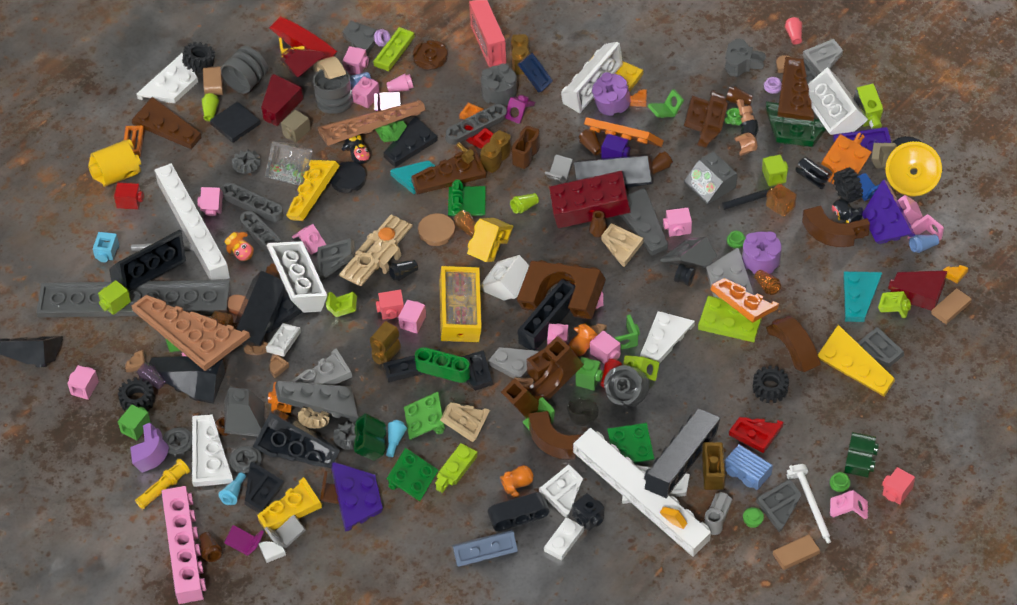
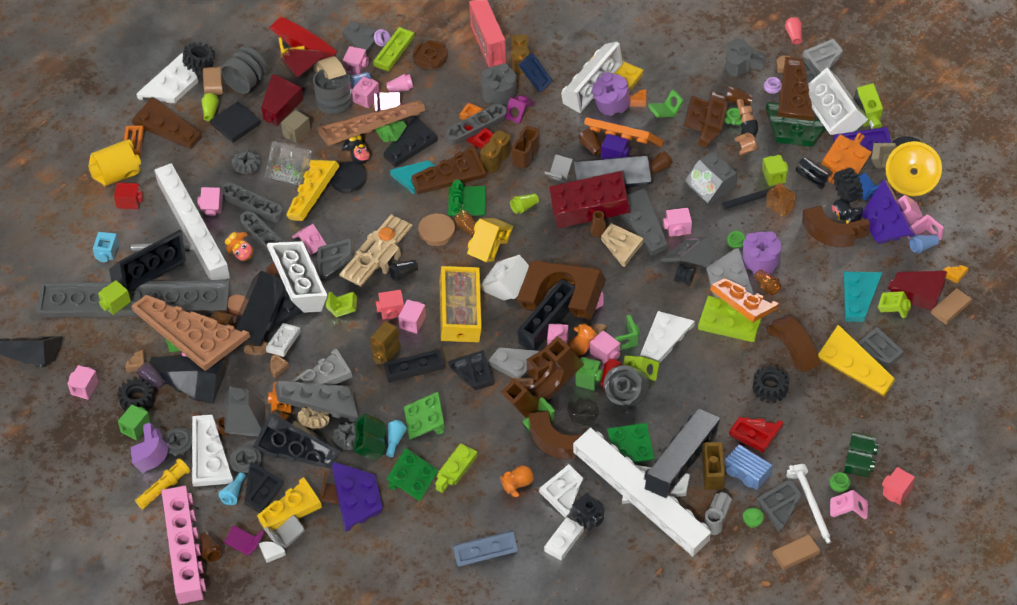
green beam [415,347,470,383] -> none
tan wing [440,402,490,442] -> none
pearl gold hand [456,142,474,164] -> none
black beam [487,492,550,531] -> none
light orange tile [660,507,688,529] -> none

